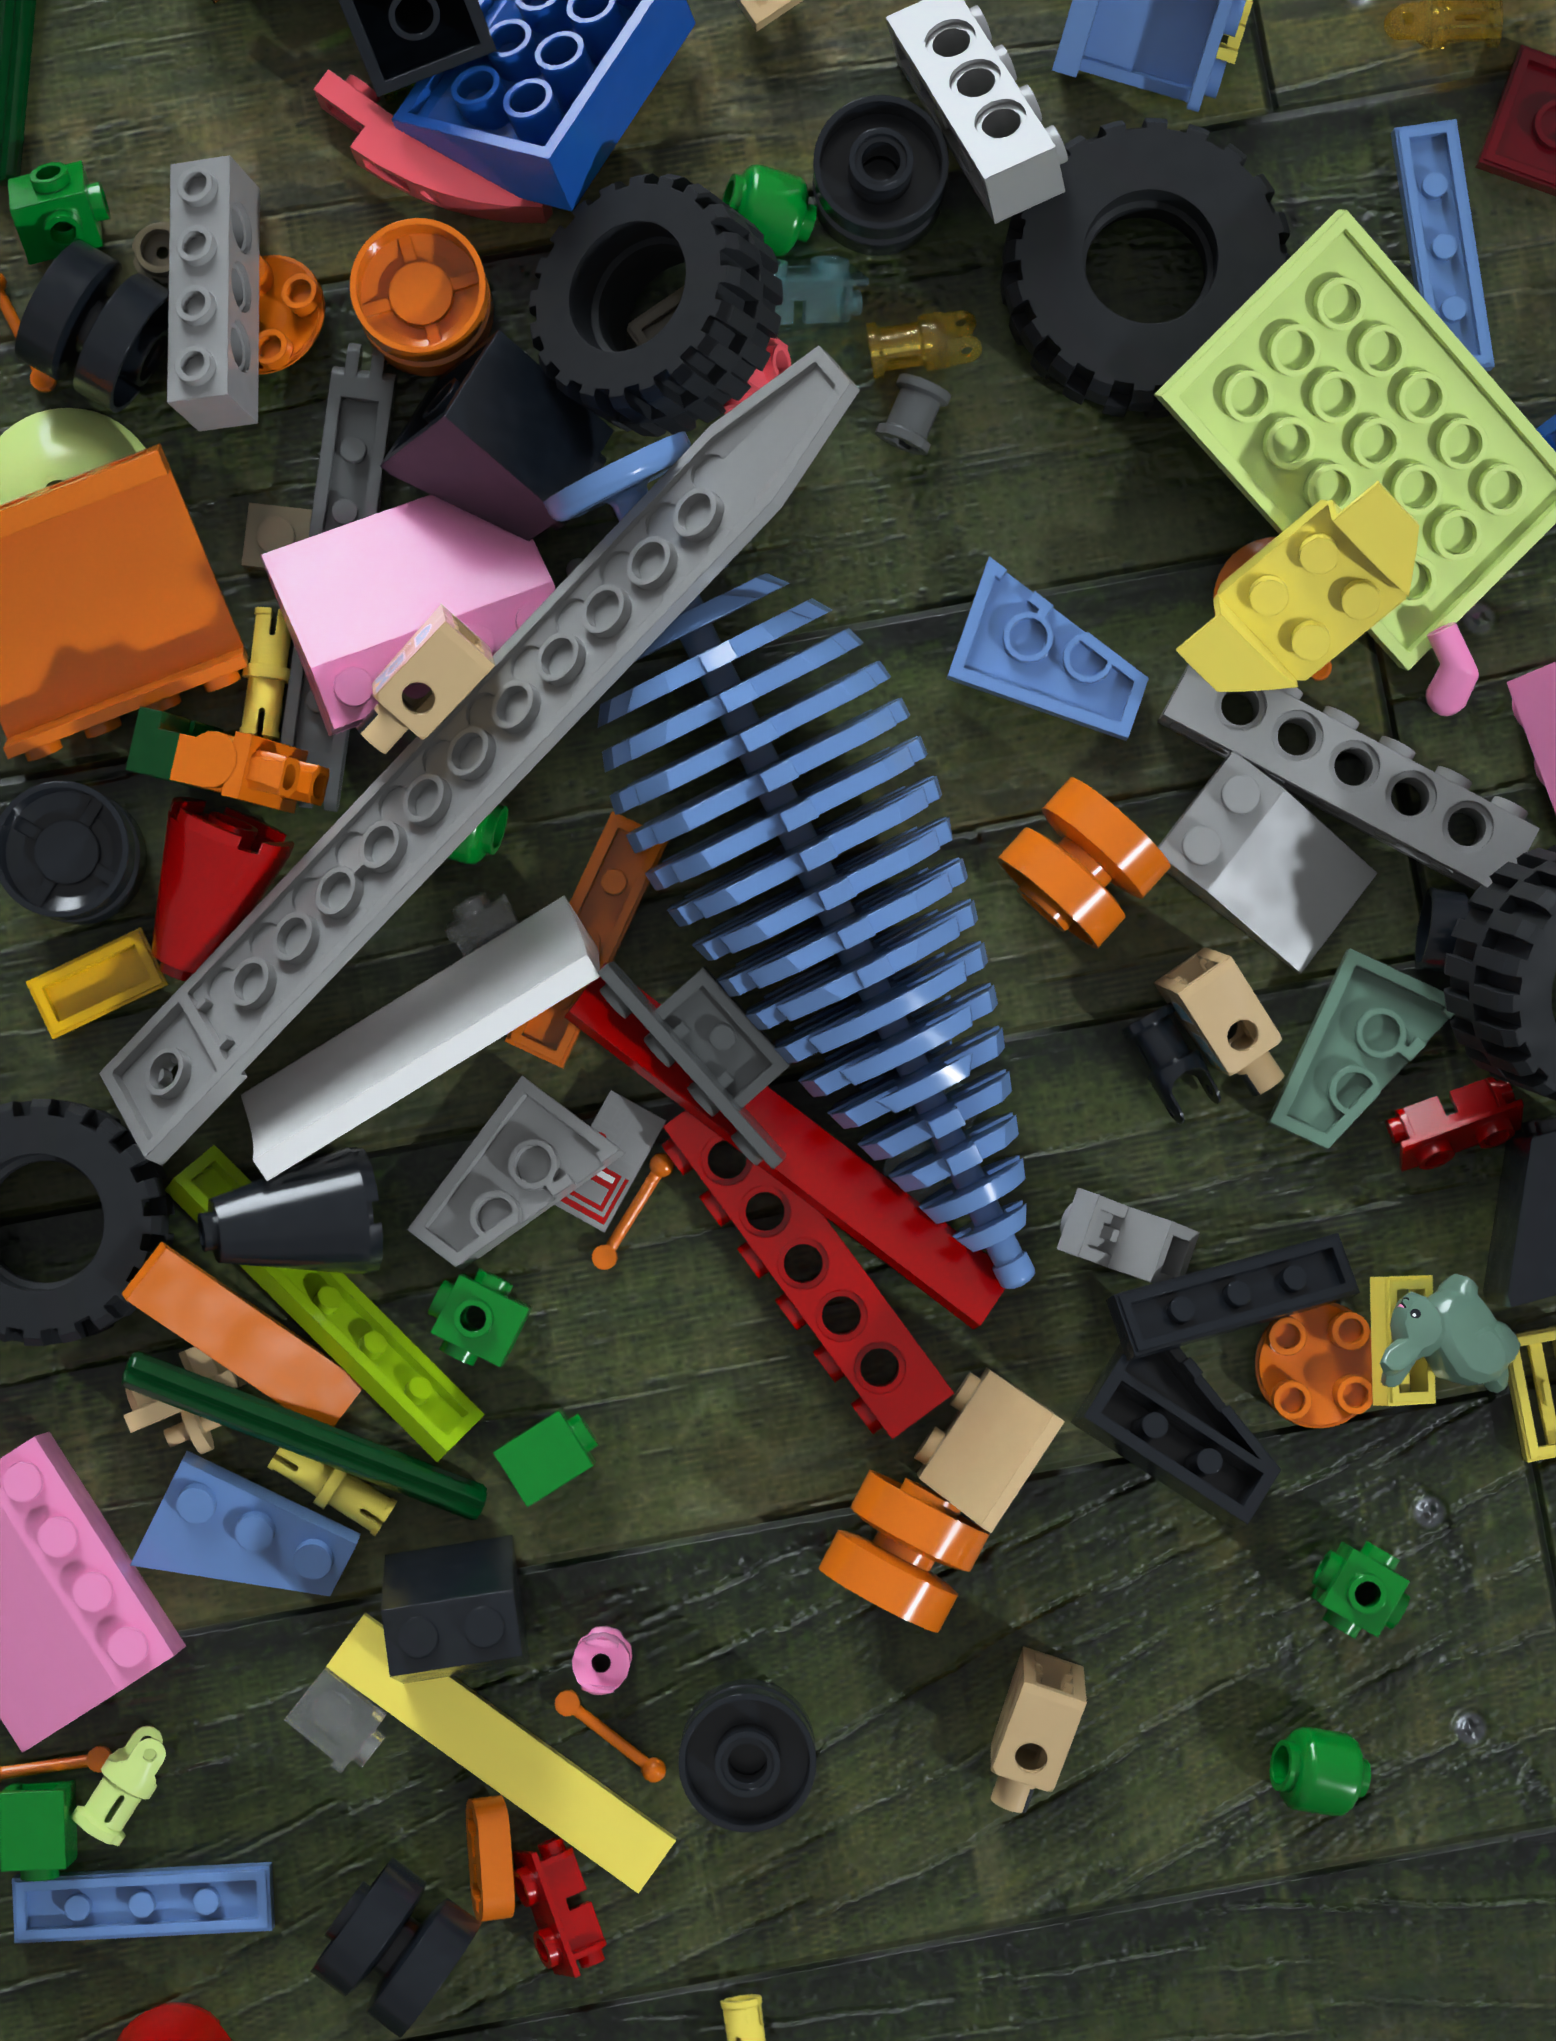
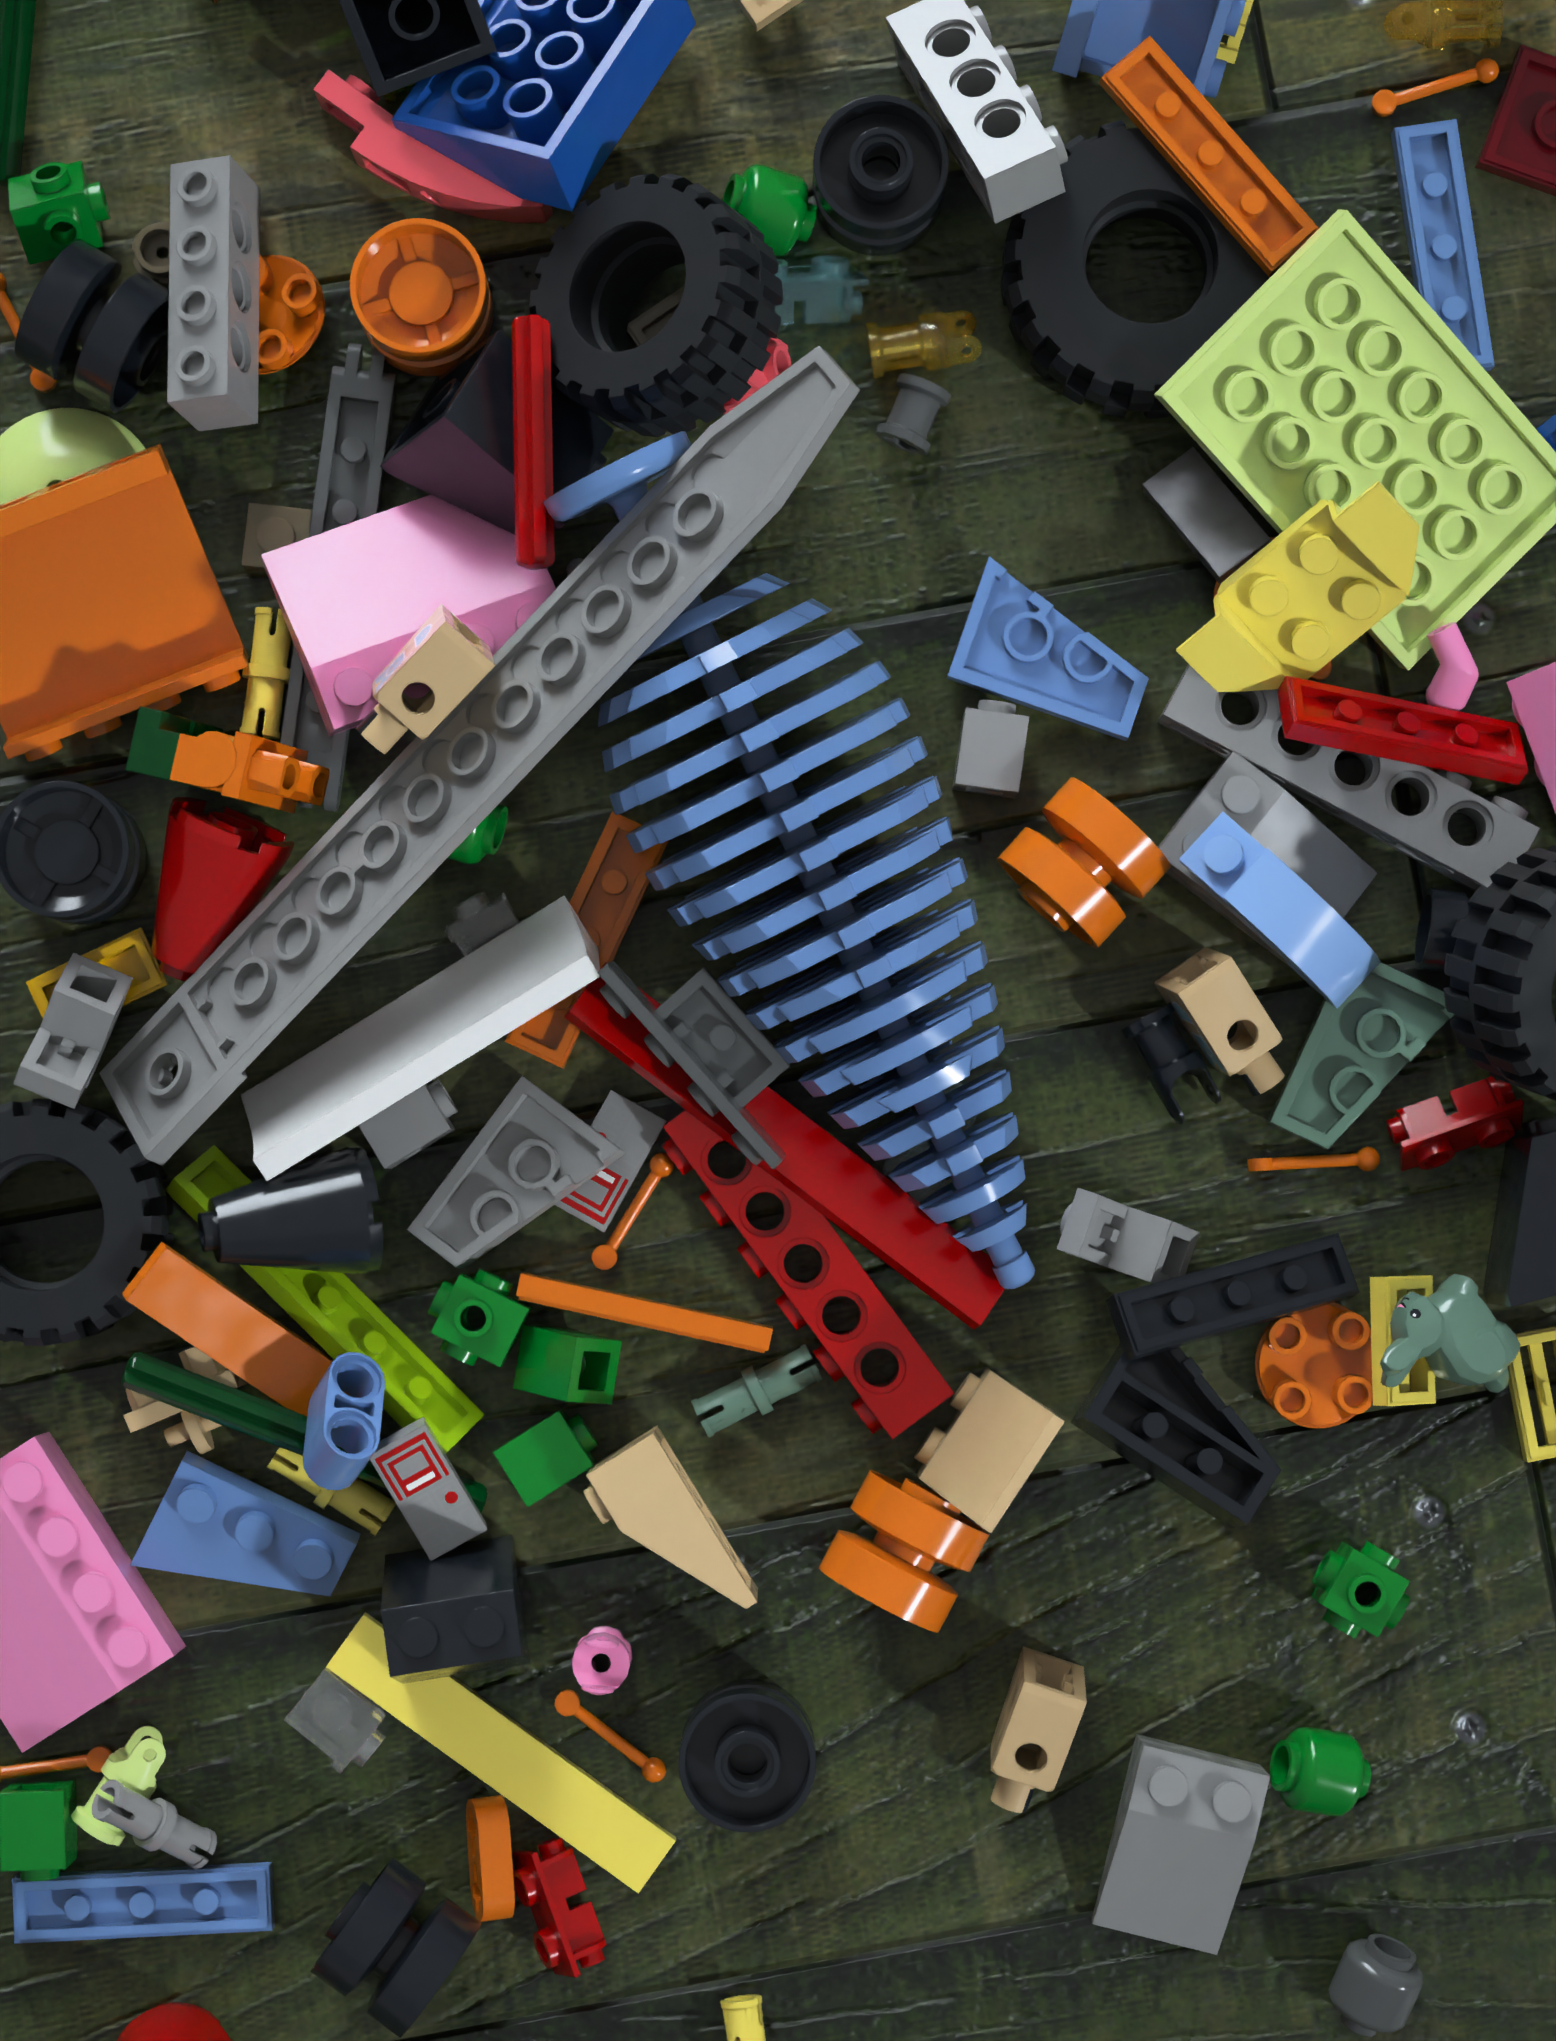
none -> light grey brick [13,953,133,1109]
none -> light grey pin [92,1780,217,1869]
none -> medium blue beam [303,1352,385,1490]
none -> light grey brick [358,1079,458,1169]
none -> light grey tile [370,1417,488,1561]
none -> red axle [512,314,555,570]
none -> green brick [513,1325,622,1405]
none -> orange tile [516,1272,773,1353]
none -> tan slope [583,1425,758,1609]
none -> sand green pin [691,1344,824,1438]
none -> light grey brick [952,700,1029,799]
none -> light grey slope [1091,1734,1270,1955]
none -> orange tile [1099,36,1319,277]
none -> flat silver tile [1142,447,1271,584]
none -> light blue arch [1179,812,1381,1009]
none -> orange hinge [1247,1146,1380,1172]
none -> red tile [1277,676,1528,785]
none -> dark grey head [1328,1933,1424,2037]
none -> orange hinge [1371,58,1499,118]

